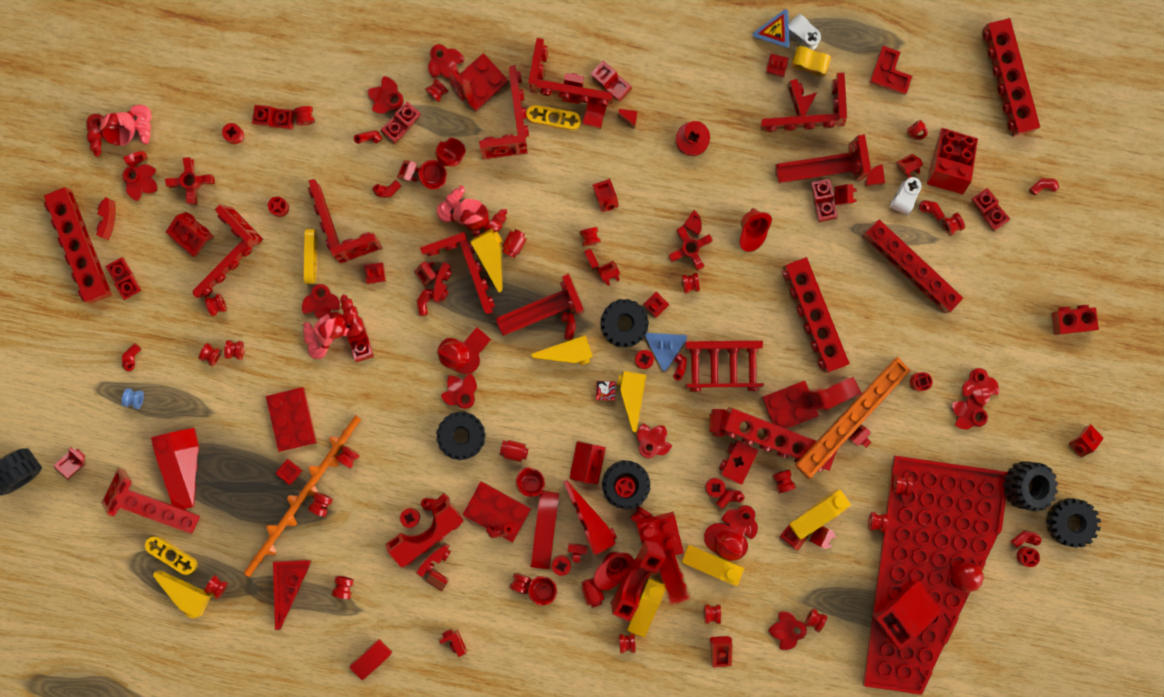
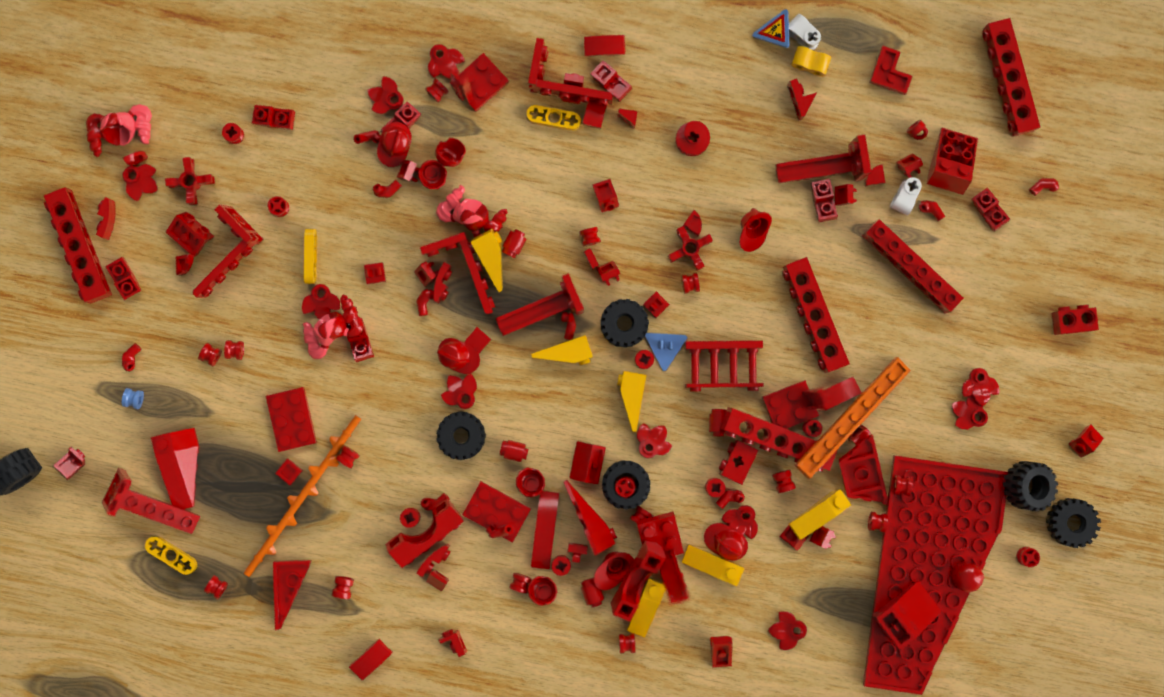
yellow slope [153,570,212,619] -> none
red wheel [205,293,227,317] -> none
red wheel [294,106,315,126] -> none
red bracket [307,179,383,264] -> none
red wheel [308,492,333,517] -> none
red bracket [479,65,529,160] -> none
tile [596,381,616,401] -> none
red arm [673,353,687,381] -> none
red wheel [704,604,721,624] -> none
red bracket [761,72,847,132] -> none
red tile [765,53,789,78] -> none
red wheel [805,608,827,633] -> none
red wheel [909,372,933,391] -> none
red wheel [942,212,965,236] -> none
red arm [1011,530,1042,548] -> none
none -> red tile [176,254,194,276]
none -> red piece [377,122,412,167]
none -> red slope [584,35,625,57]
none -> red bush [802,420,823,437]
none -> red wing [838,434,888,505]

